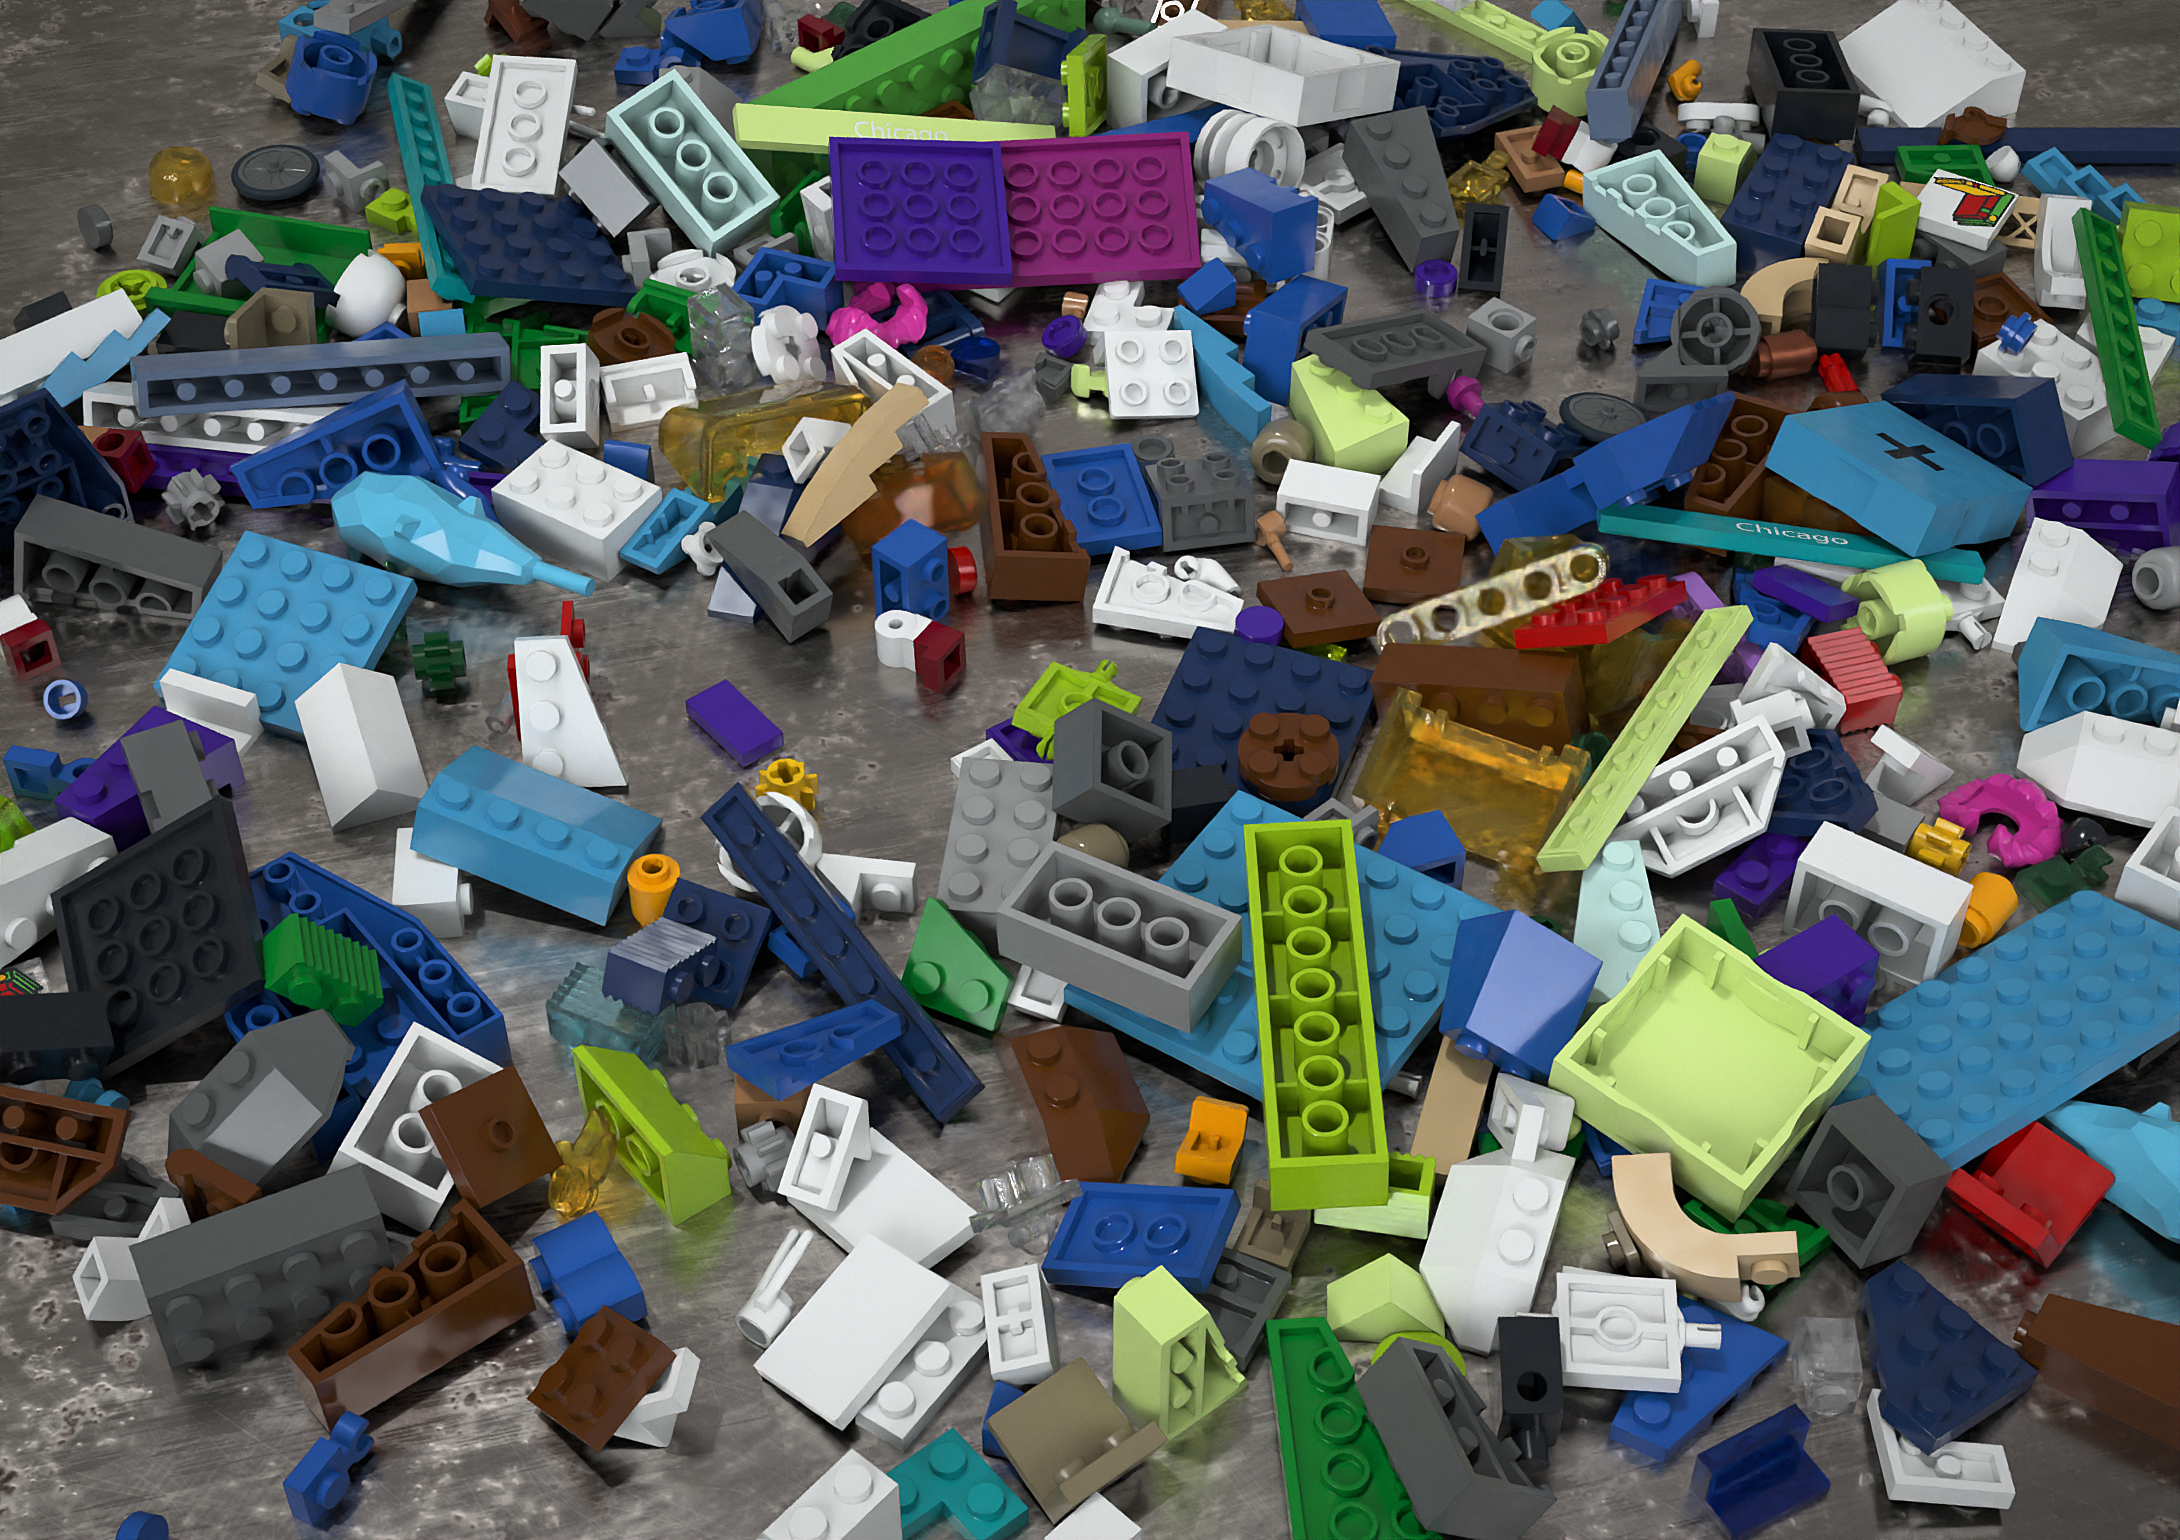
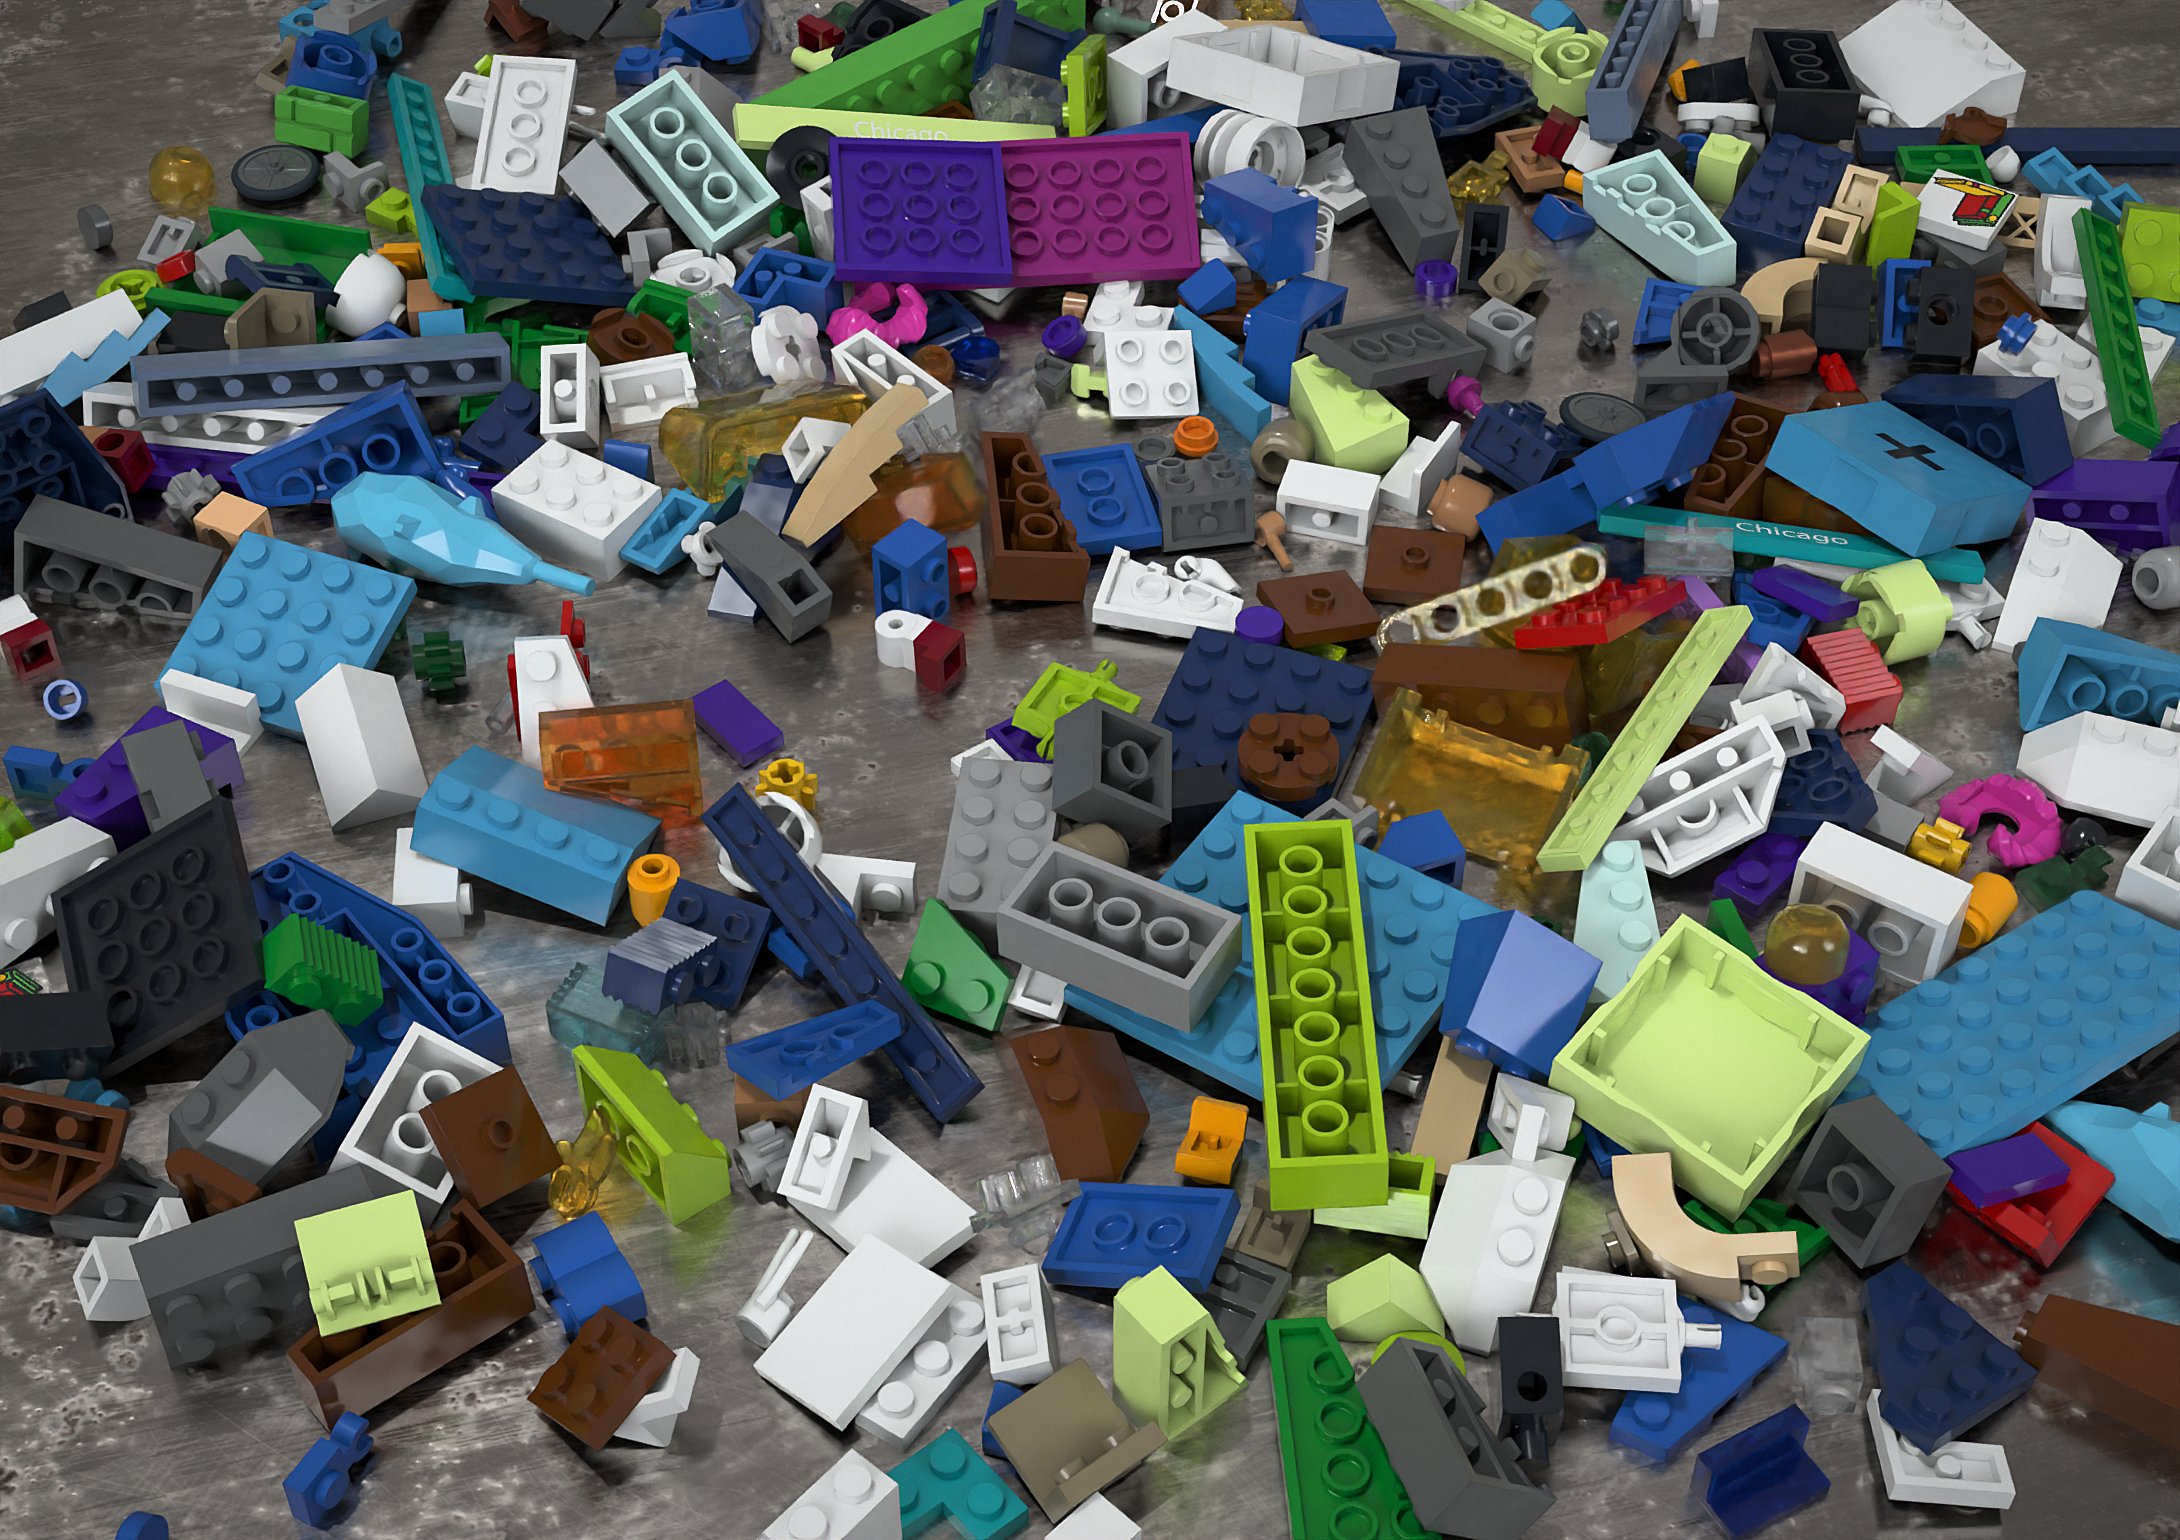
none -> red tile [155,249,196,283]
none -> light nougat brick [193,491,275,563]
none -> bright green brick [275,85,369,160]
none -> yellowish green hinge [294,1189,441,1337]
none -> clear orange wedge [538,699,704,816]
none -> black dish [766,125,837,211]
none -> orange plate [1173,416,1219,457]
none -> dark tan bracket [1479,247,1554,307]
none -> clear hips [1643,517,1734,582]
none -> black brick [1682,56,1752,103]
none -> clear yellow hair [1763,903,1850,985]
none -> dark purple tile [1945,1132,2071,1209]

